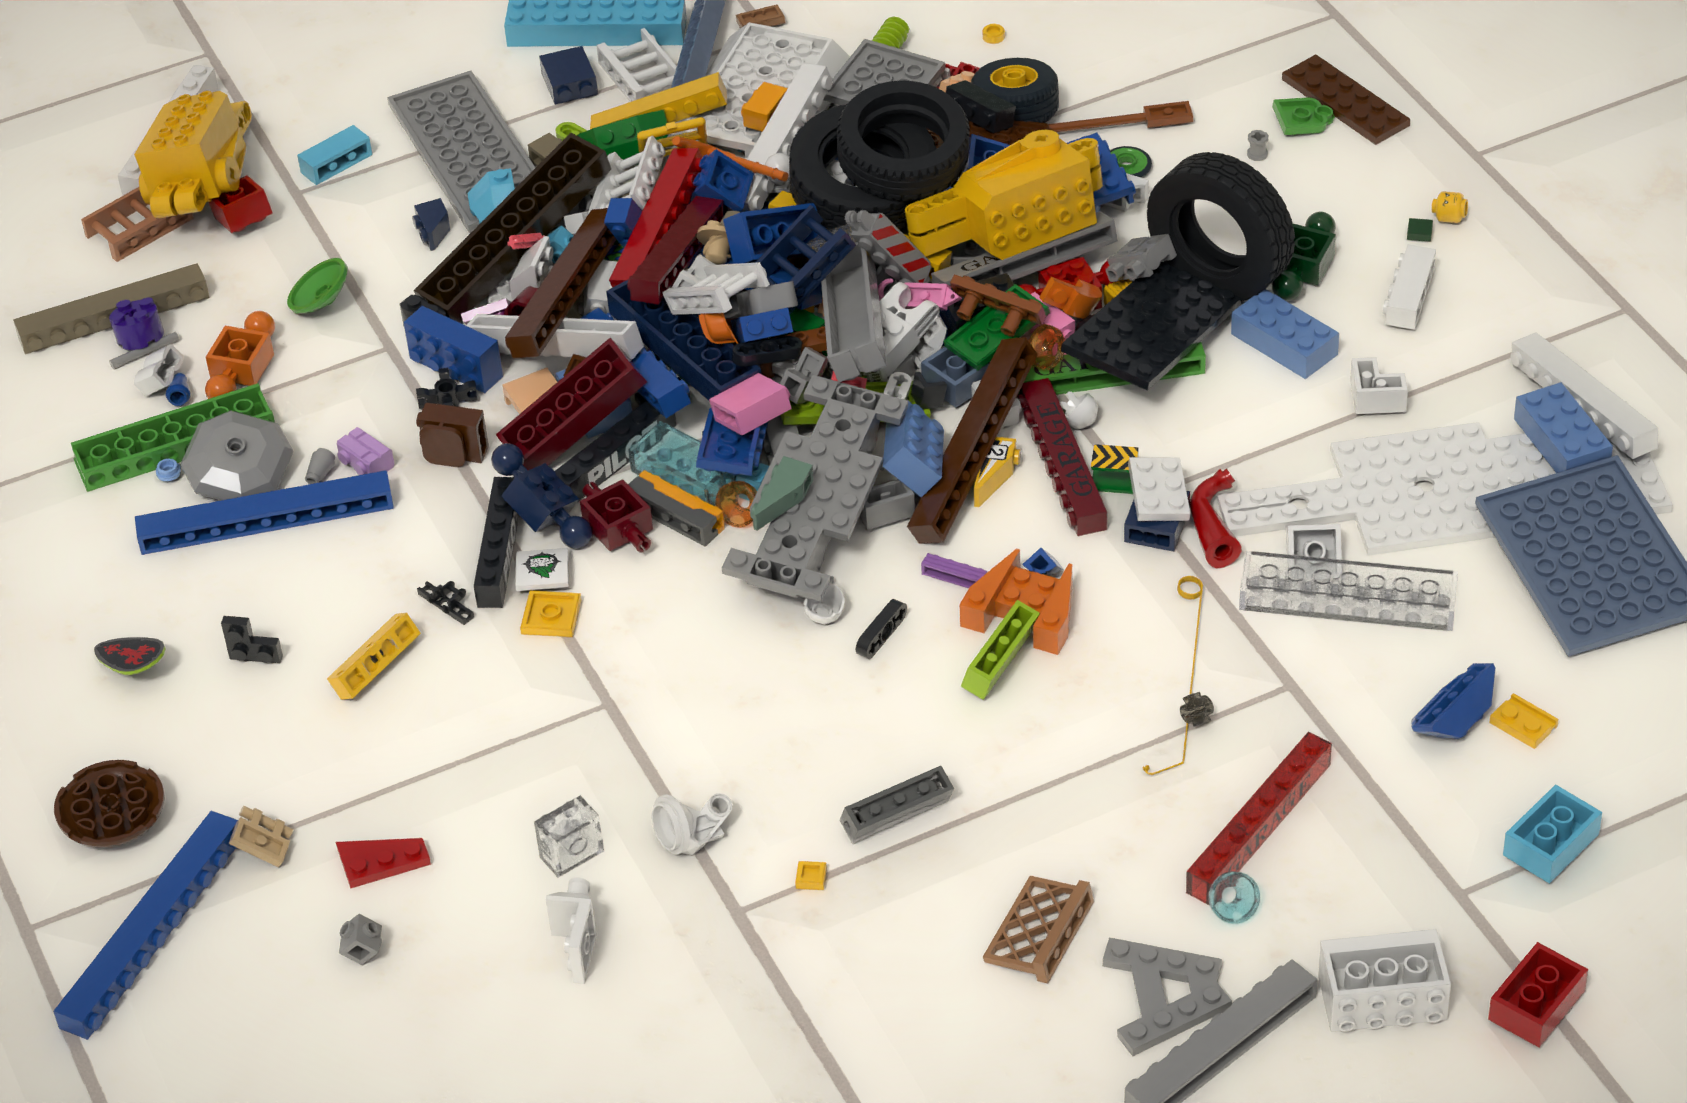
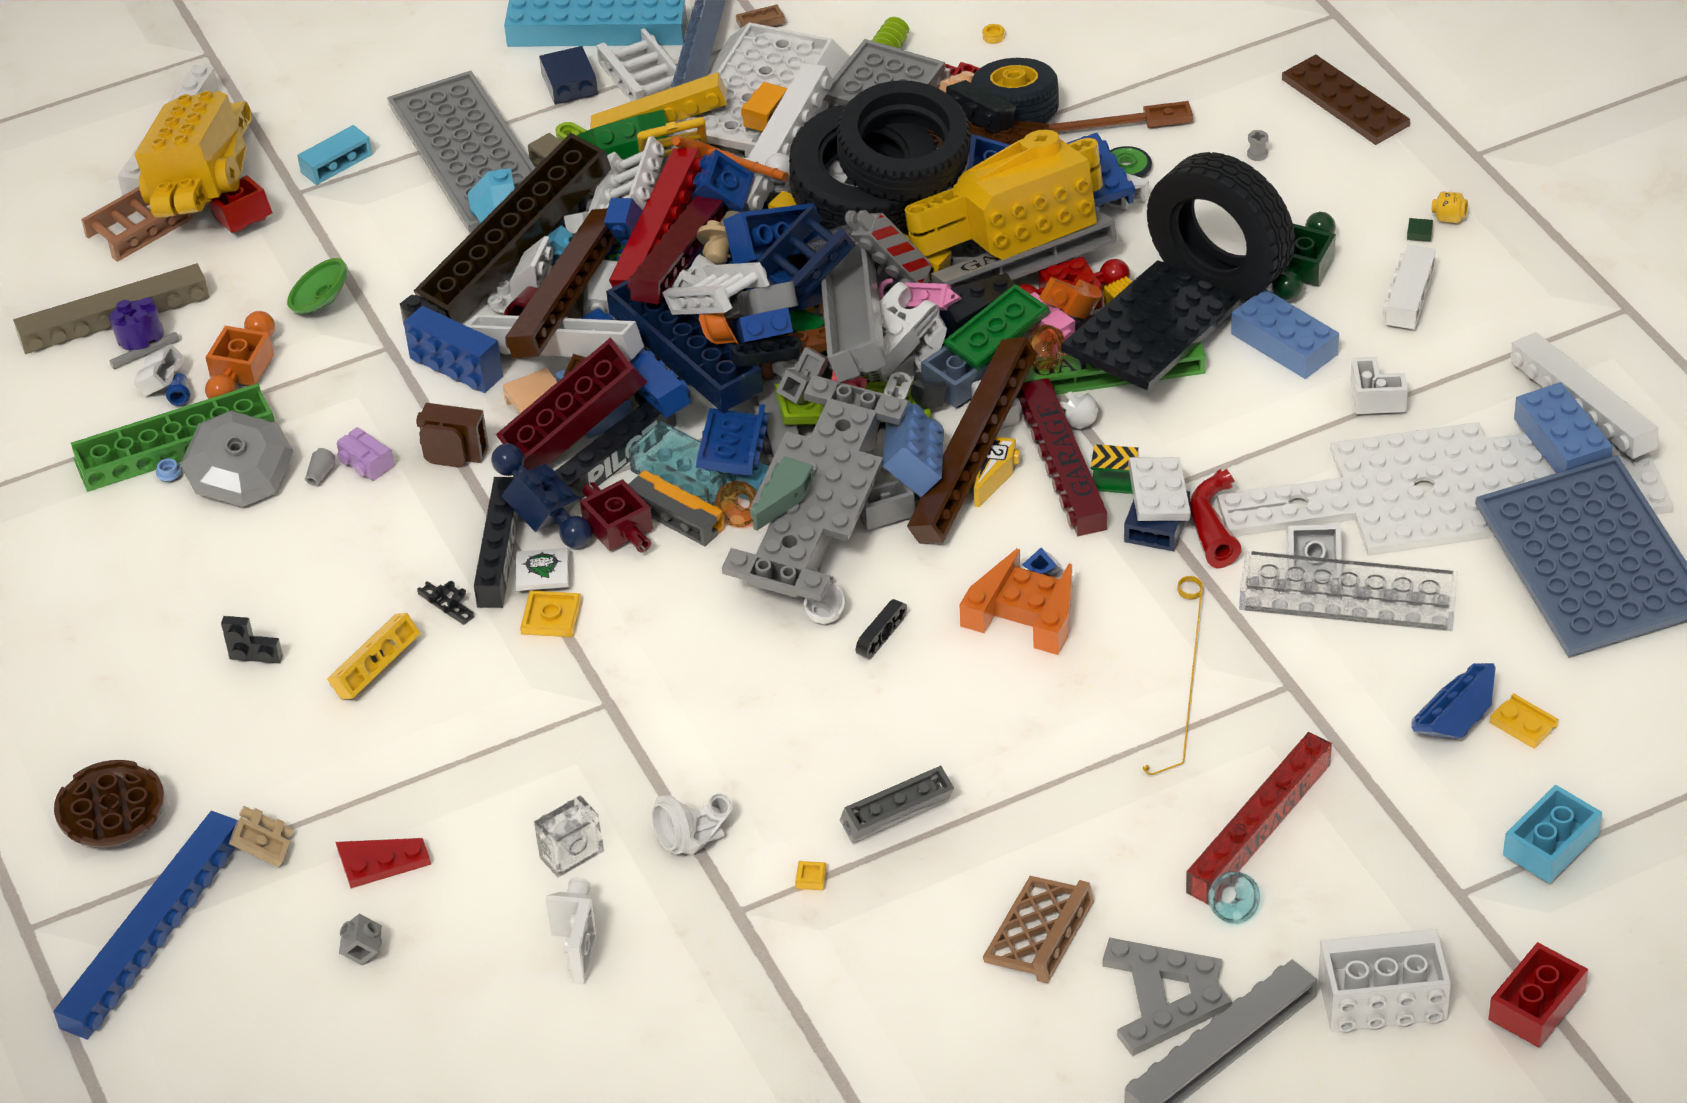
shield [94,637,166,675] -> none
blue brick [135,470,394,555] -> none
dark blue slope [412,198,450,251] -> none
black pin [416,368,478,409] -> none
plate [461,298,511,325] -> none
coral axle [507,233,544,250] -> none
bright pink brick [709,373,792,435] -> none
medium lavender piece [921,553,987,588] -> none
dark orange plate [950,274,1046,337] -> none
lime brick [961,600,1040,700] -> none
light grey hips [1106,234,1177,282] -> none
clear smoke gear [1180,692,1214,727] -> none
bright green plate [1272,97,1335,135] -> none

